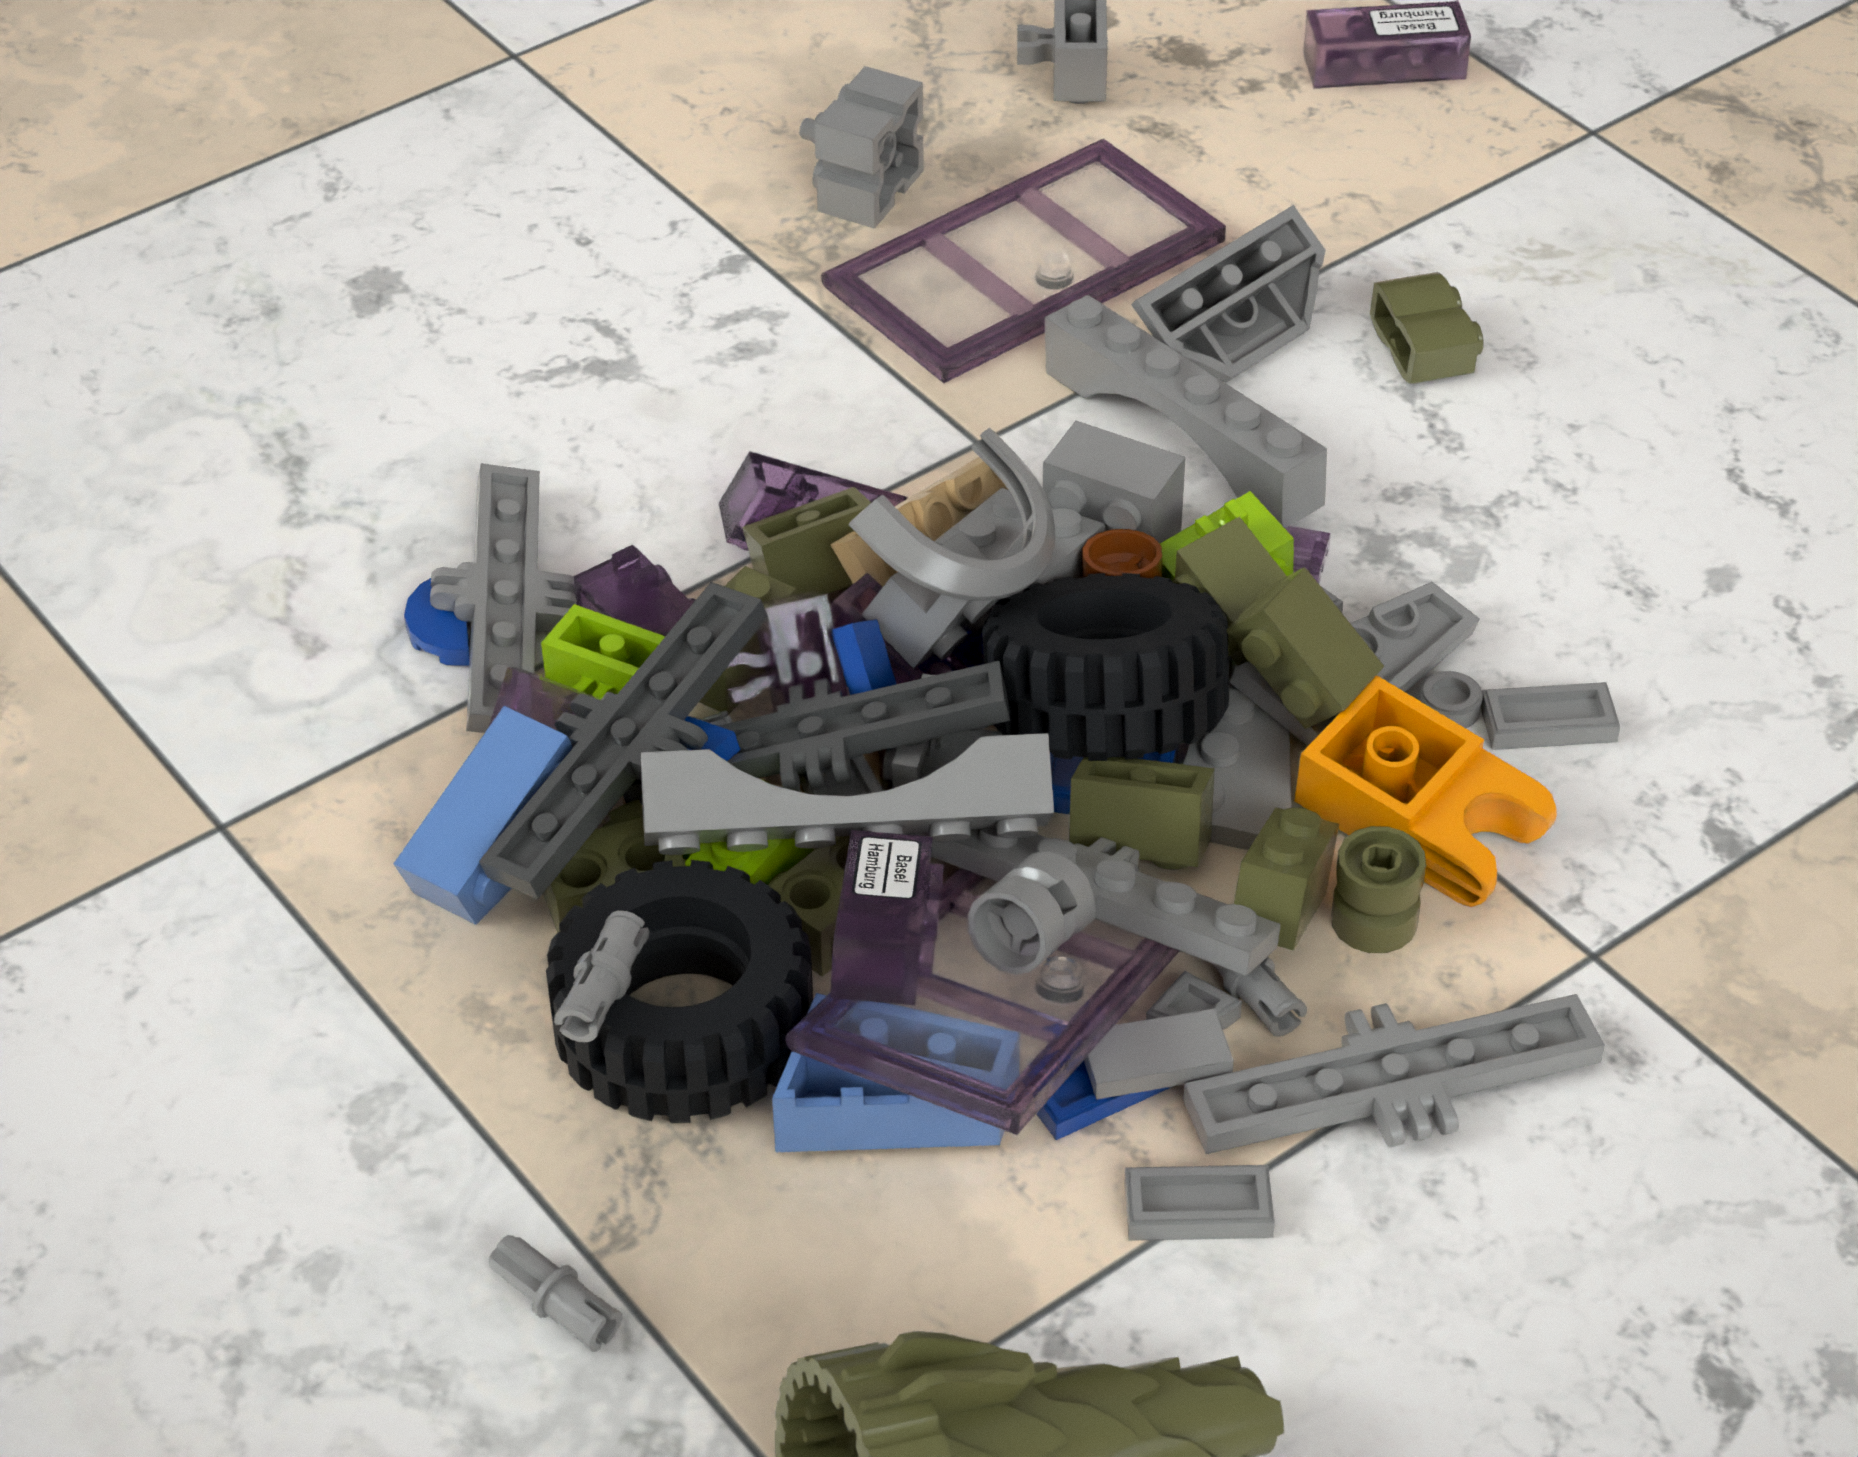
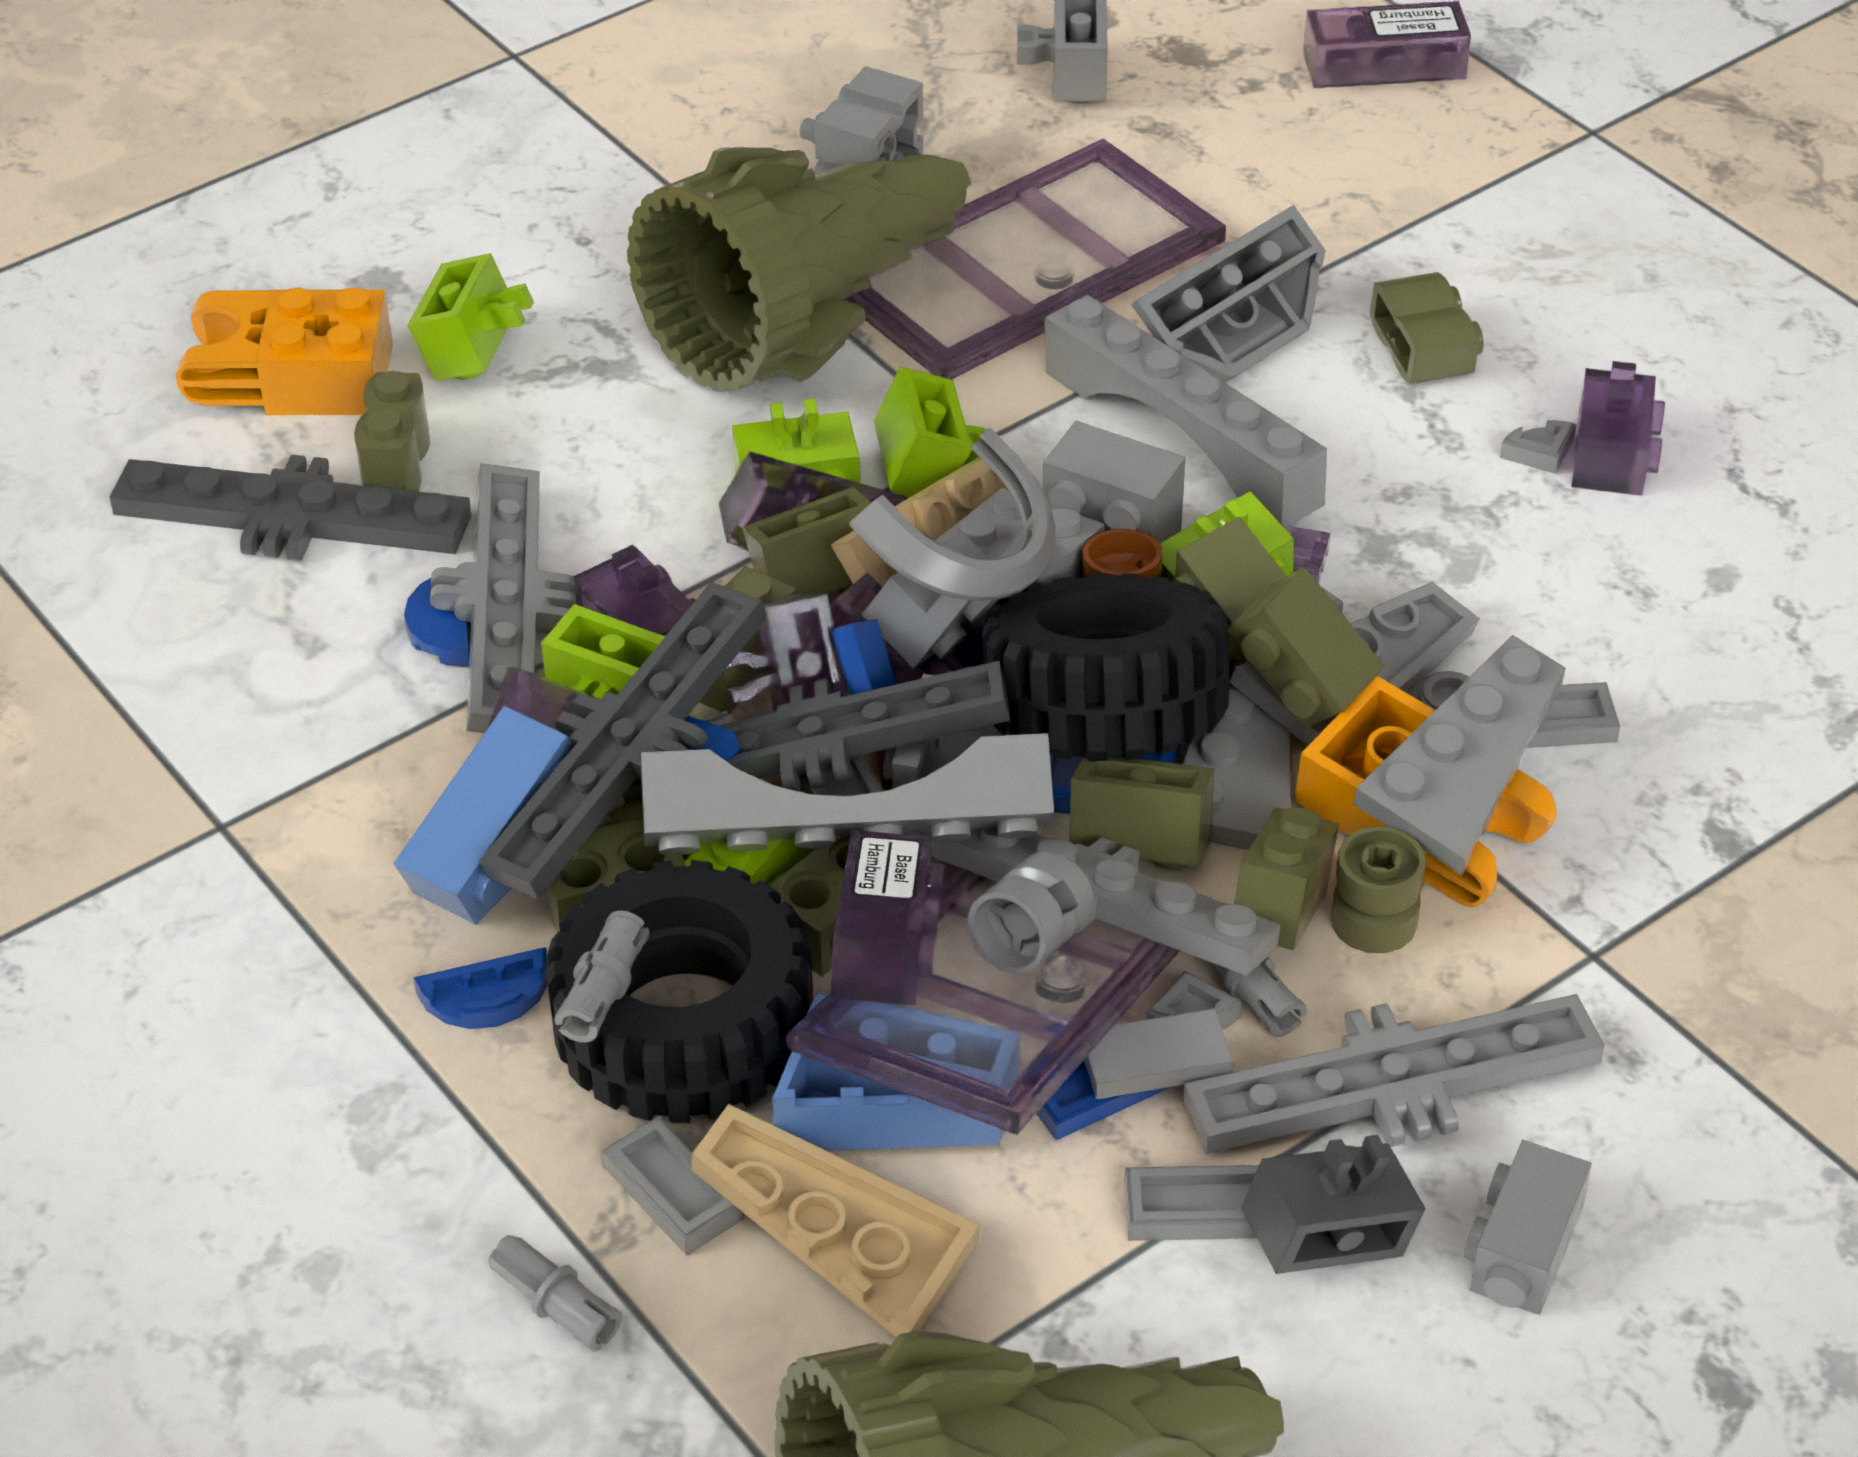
none -> dark grey hinge [109,454,472,560]
none -> light orange brick [176,288,393,415]
none -> olive brick [354,371,430,492]
none -> lime brick [407,253,534,381]
none -> blue tile [413,947,548,1029]
none -> light grey tile [601,1116,744,1256]
none -> olive cone [627,147,971,392]
none -> tan wing [692,1104,980,1338]
none -> lime brick [732,398,861,516]
none -> lime brick [874,366,987,498]
none -> dark grey brick [1241,1135,1426,1274]
none -> light grey wing [1354,635,1566,875]
none -> light grey brick [1464,1139,1592,1315]
none -> light grey tile [1500,420,1577,474]
none -> clear purple brick [1571,361,1665,496]

